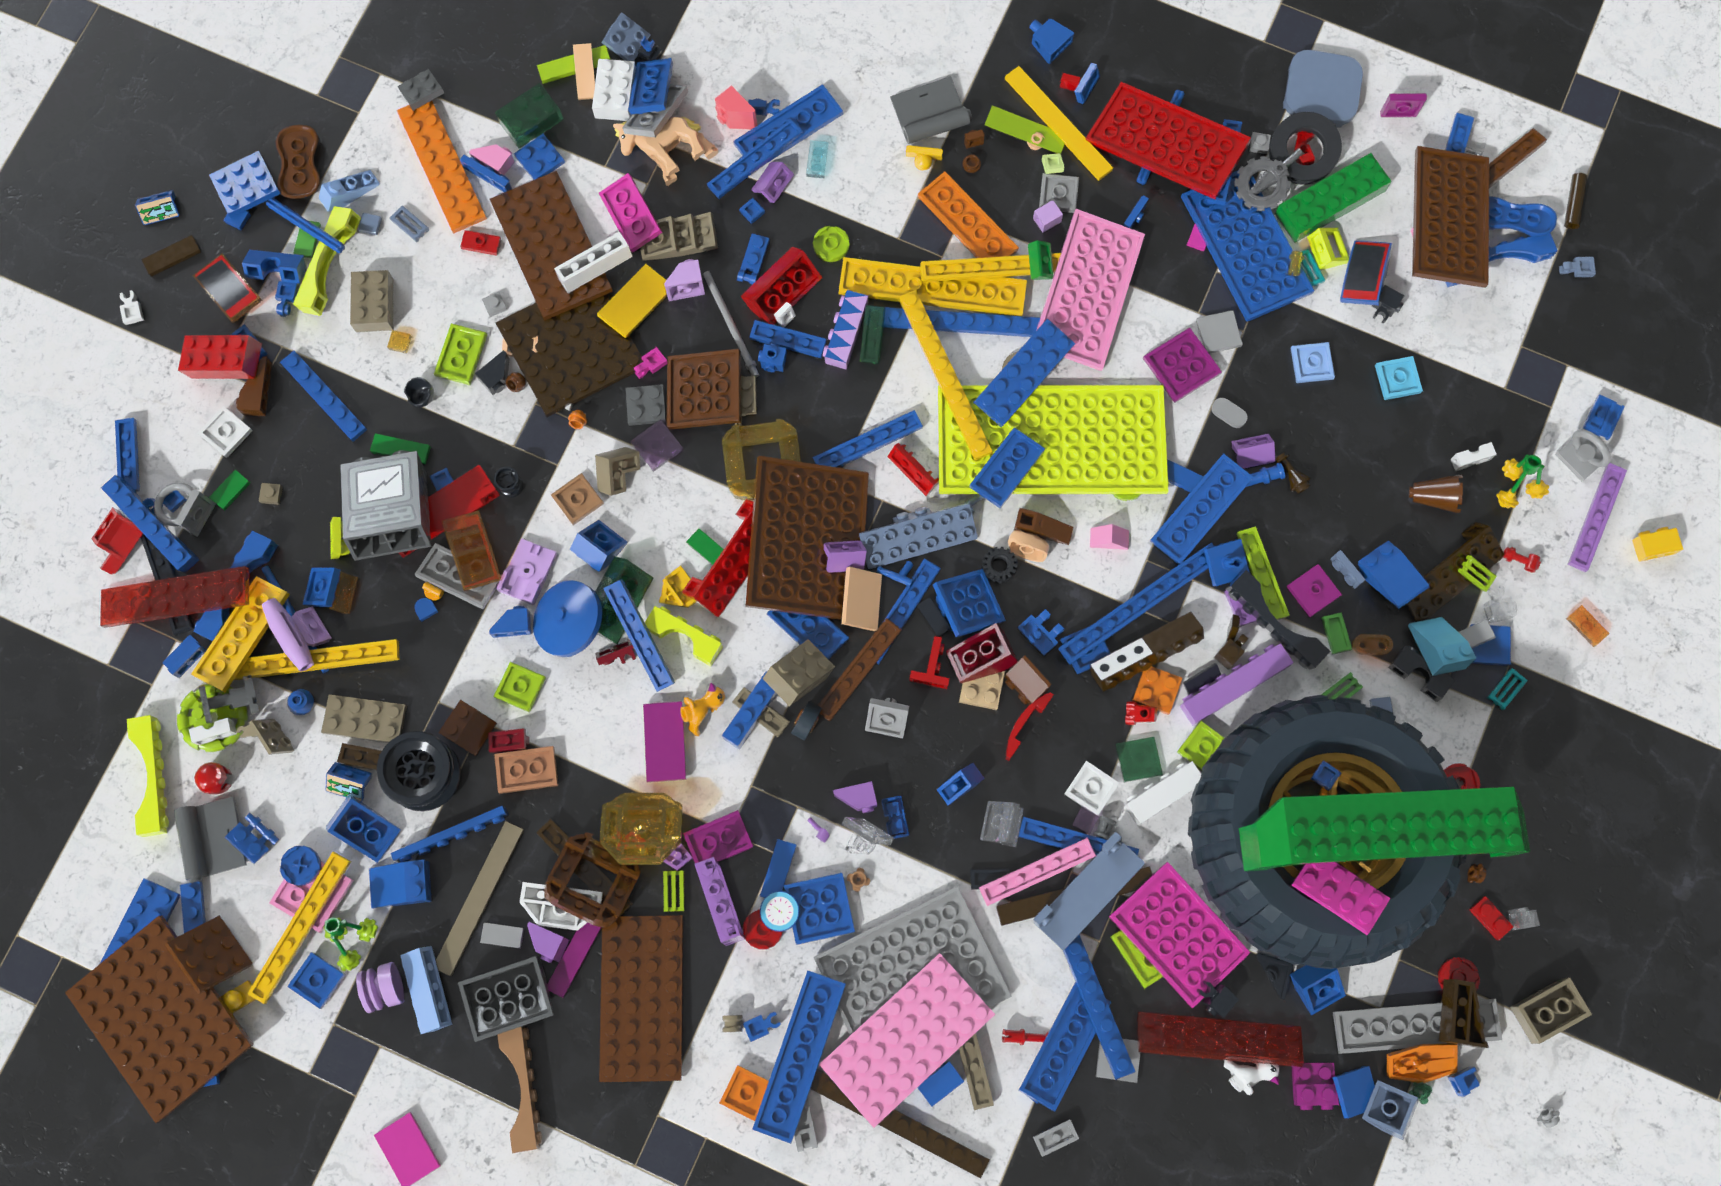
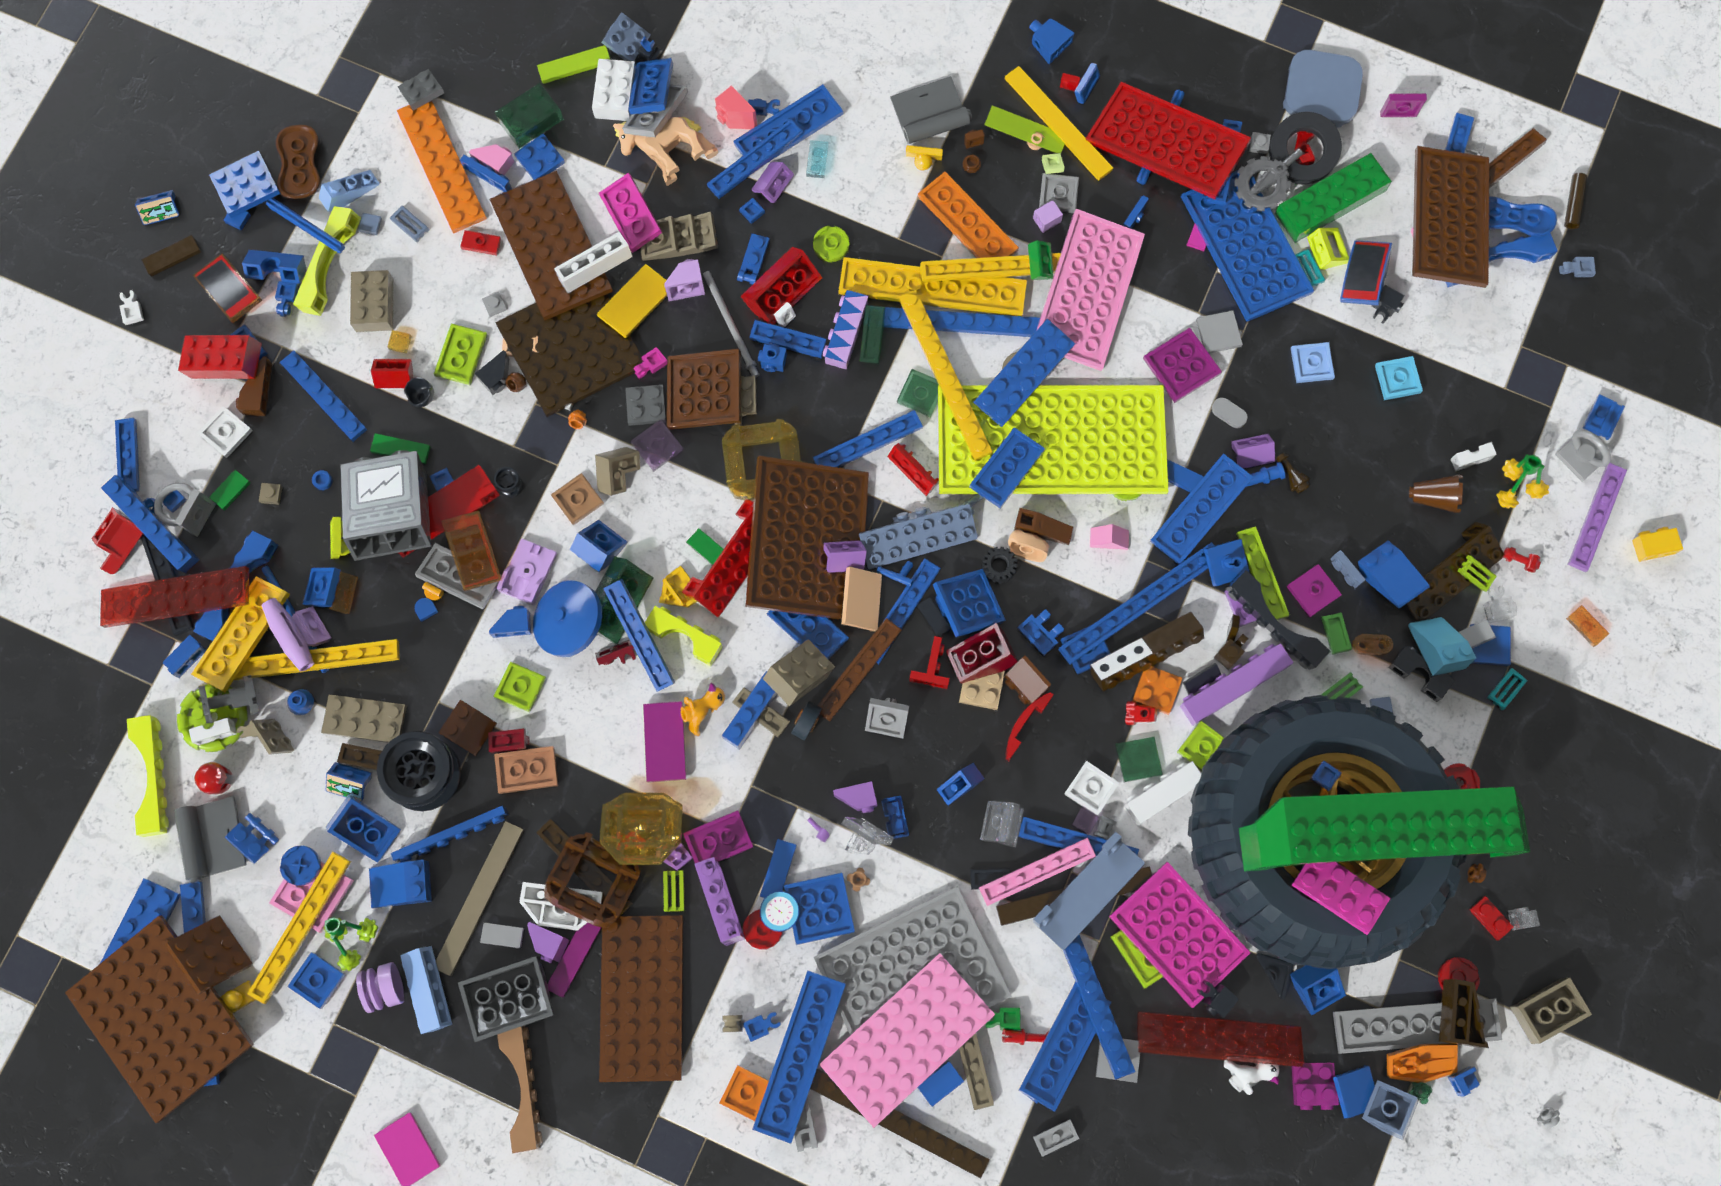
bright green tile [293,221,321,258] -> none
light nougat tile [573,43,595,100] -> none
clear yellow pin [1288,251,1304,276] -> none
none -> blue tile [312,470,333,490]
none -> red brick [371,359,413,388]
none -> clear green tile [897,369,939,418]
none -> green plate [986,1008,1021,1030]

